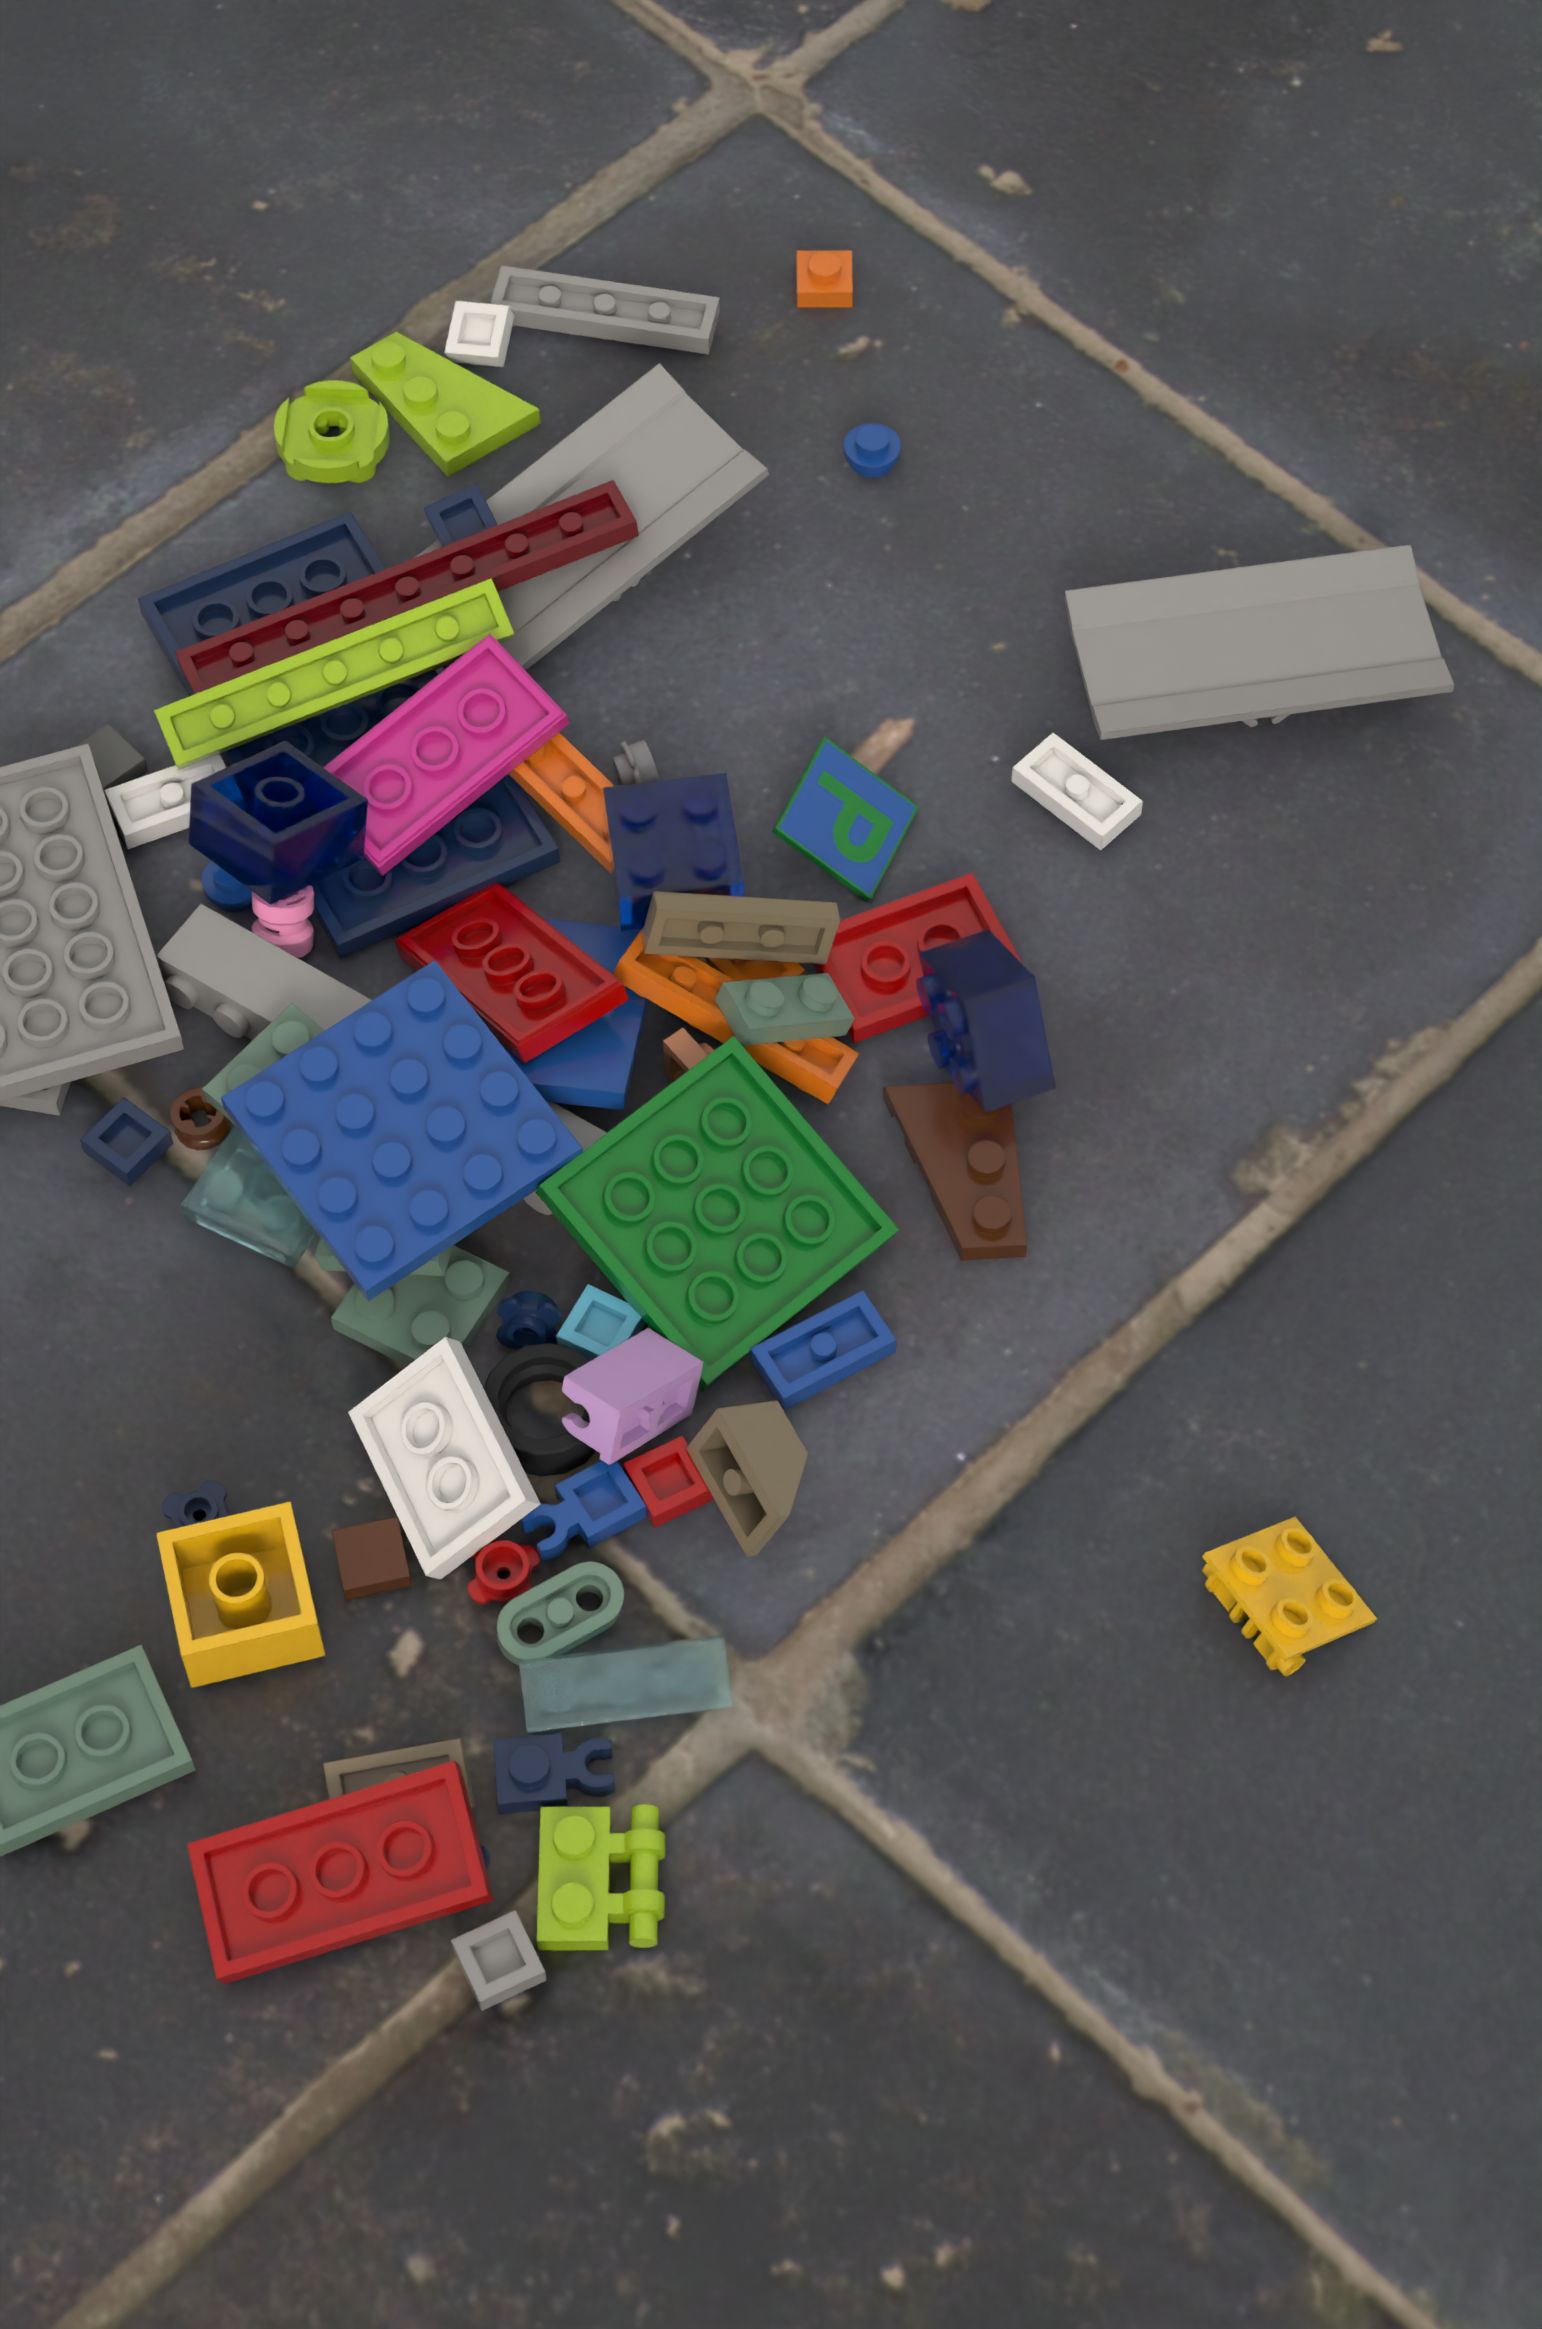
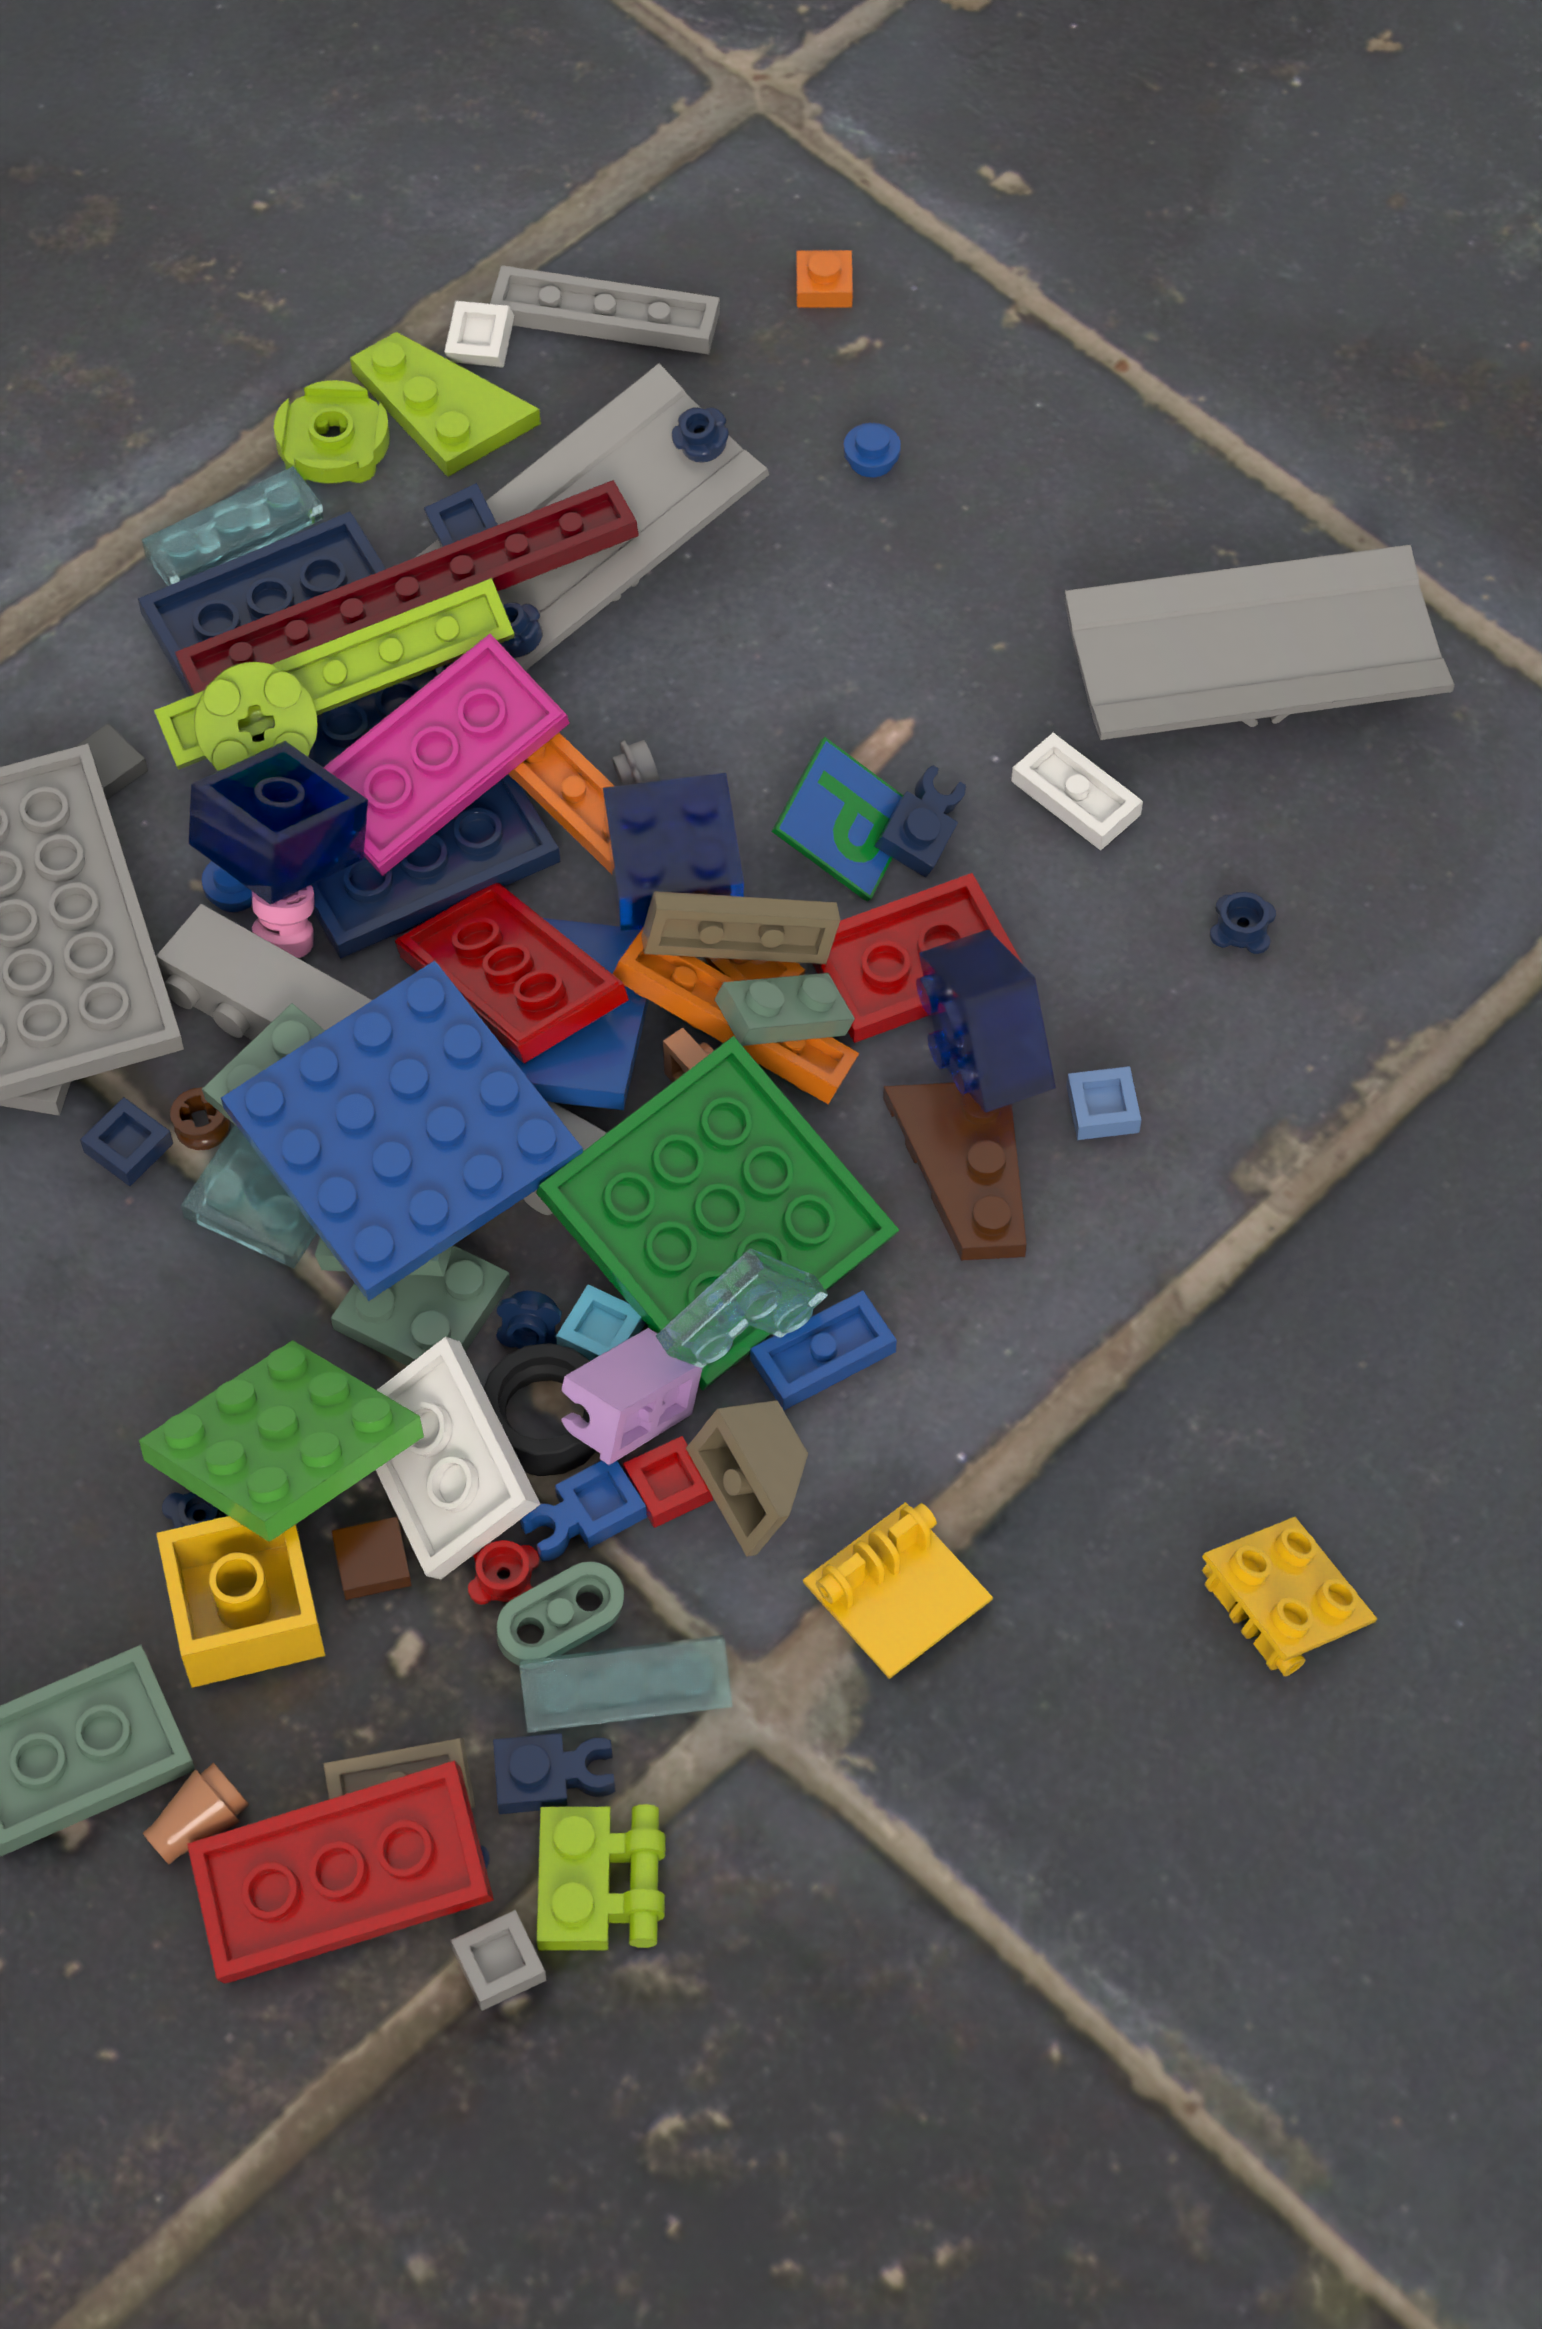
white plate [104,754,242,849] -> none
none -> bright green plate [139,1340,424,1542]
none -> clear light blue plate [142,466,324,586]
none -> nougat cone [143,1763,249,1865]
none -> lime plate [194,662,318,785]
none -> dark blue plate [500,603,543,658]
none -> clear light blue plate [656,1248,828,1368]
none -> dark blue plate [672,407,729,462]
none -> yellow hinge [803,1502,993,1679]
none -> dark blue plate [874,765,966,878]
none -> medium blue plate [1066,1066,1141,1140]
none -> dark blue plate [1210,892,1276,954]

